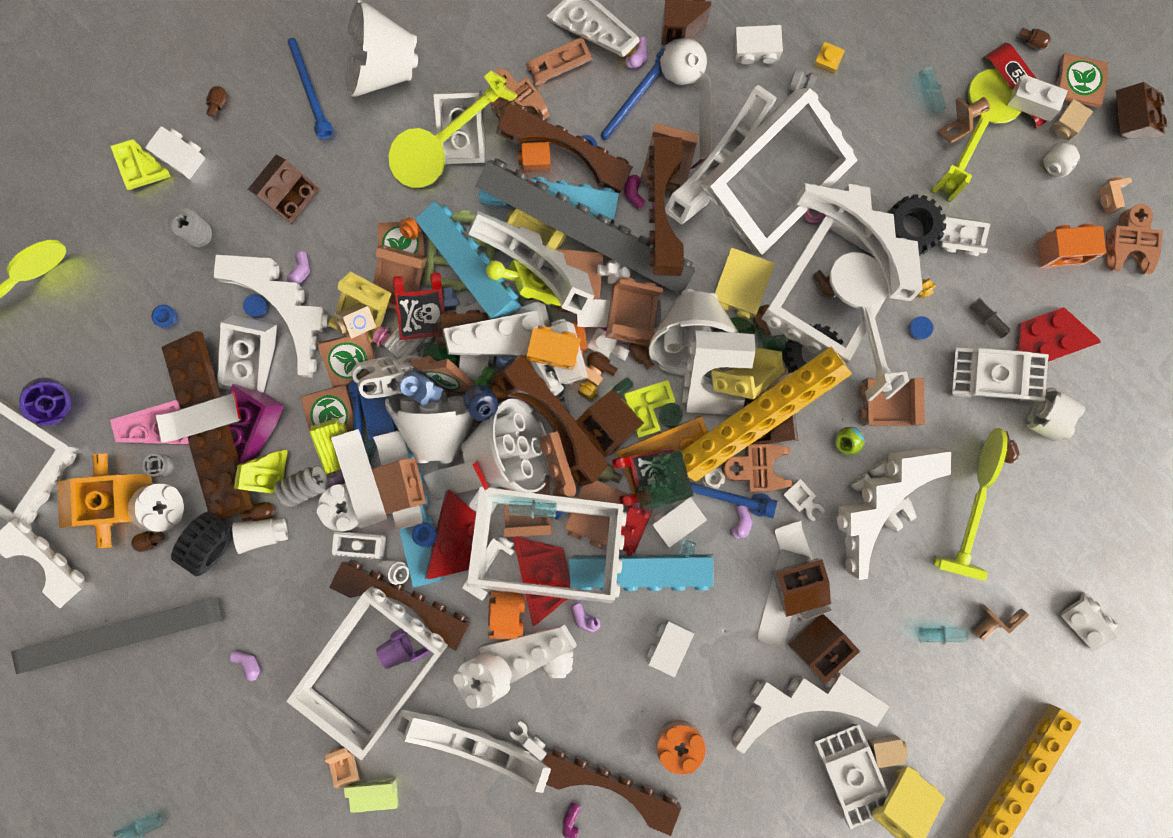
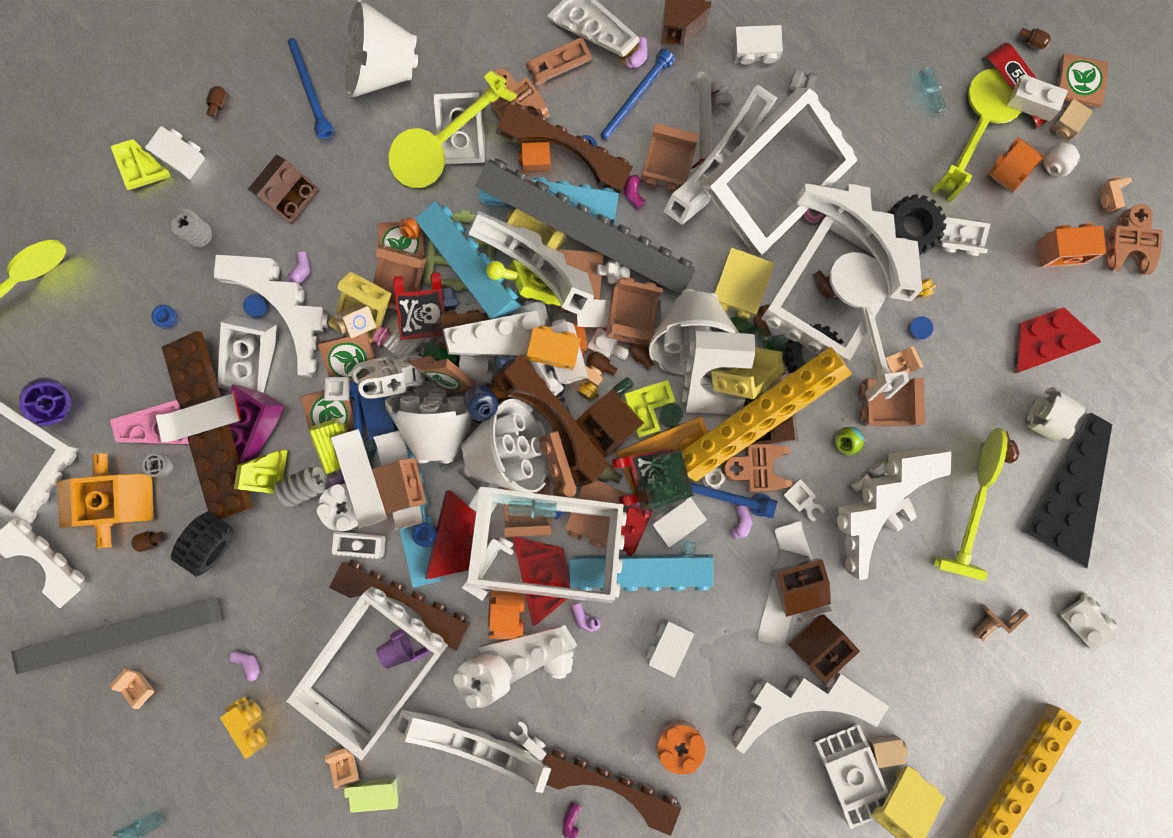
white brick [127,484,184,532] -> none
white plant [232,518,288,554] -> none
reddish brown cylinder [241,502,275,521] -> none
white cone [377,559,409,585] -> none
light blue hips [399,370,443,406] -> none
white sticker [423,460,490,501] -> none
bright green piece [474,366,496,387] -> none
reddish brown arch [648,137,684,276] -> none
white cylinder [660,38,707,85] -> none
yellow plate [814,42,845,73] -> none
clear light blue axle [919,626,969,645] -> none
medium nougat bracket [938,97,990,143] -> none
white plate [952,348,1049,402] -> none
clear smoke axle [968,297,1010,338] -> none
reddish brown slope [1115,82,1167,139] -> none
none -> light nougat bracket [110,668,154,709]
none -> yellow plate [220,697,267,759]
none -> white tile [324,377,350,401]
none -> light grey wheel [711,79,734,110]
none -> light nougat bracket [885,346,923,374]
none -> orange brick [988,137,1045,193]
none -> black wing [1022,413,1113,569]

